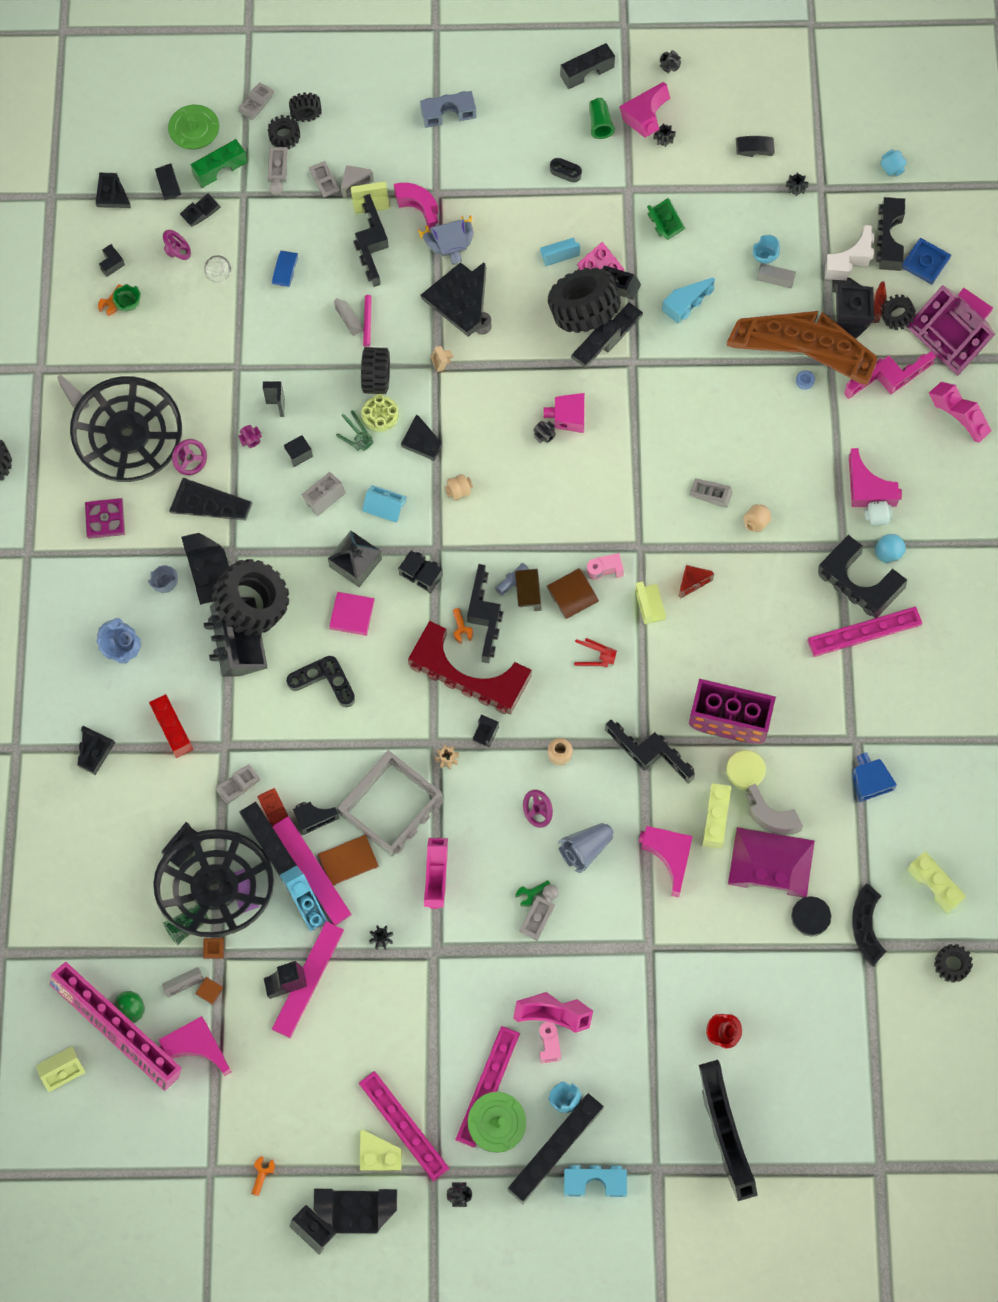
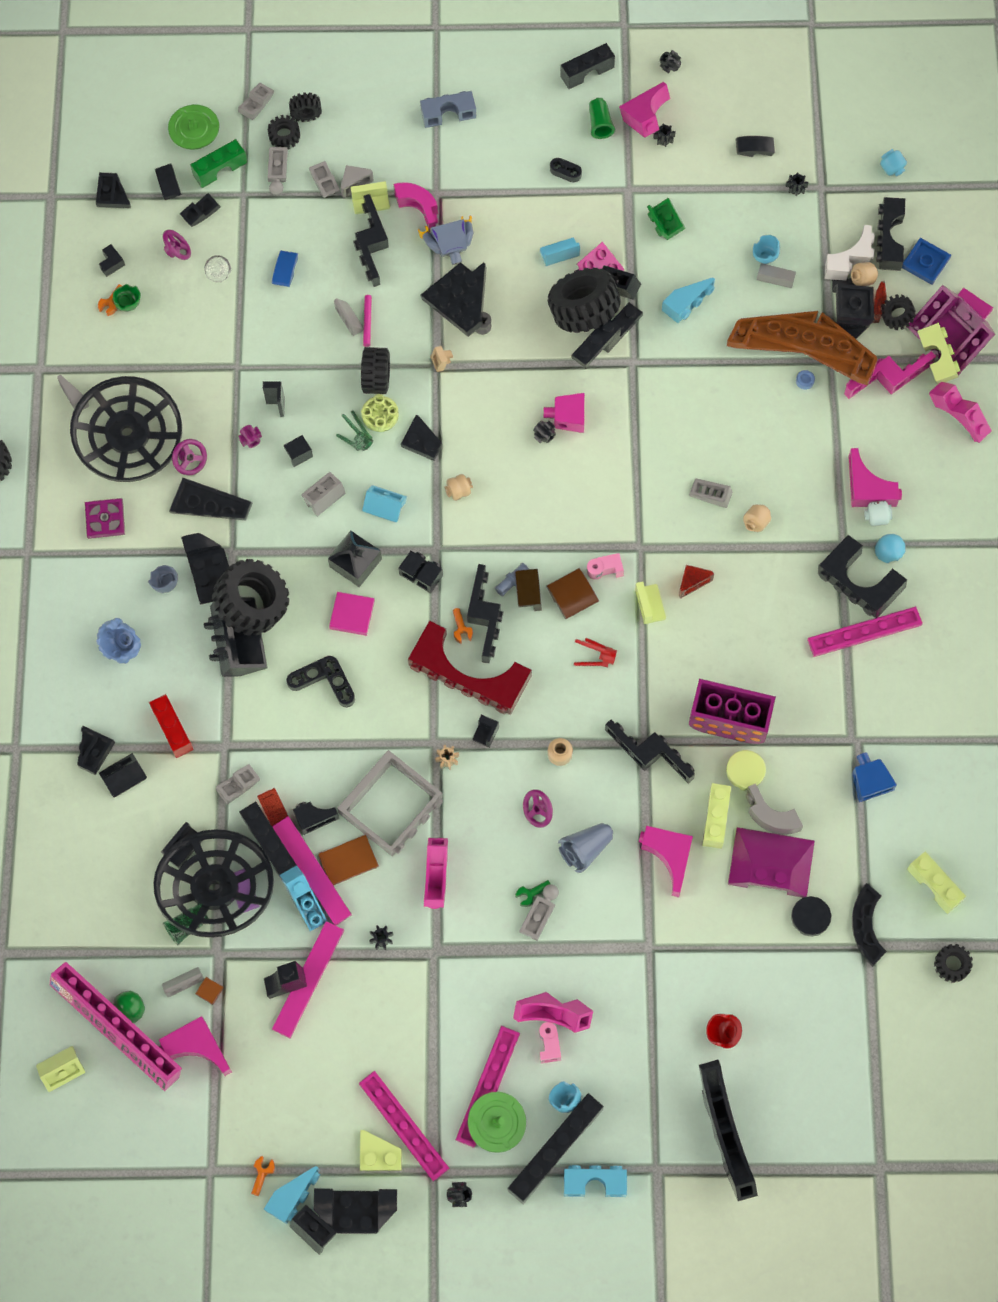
dark orange tile [203,938,224,959] -> none
none -> black panel [99,753,147,798]
none -> medium azure slope [264,1166,320,1224]
none -> tan head [851,262,878,286]
none -> yellowish green arch [918,323,960,385]

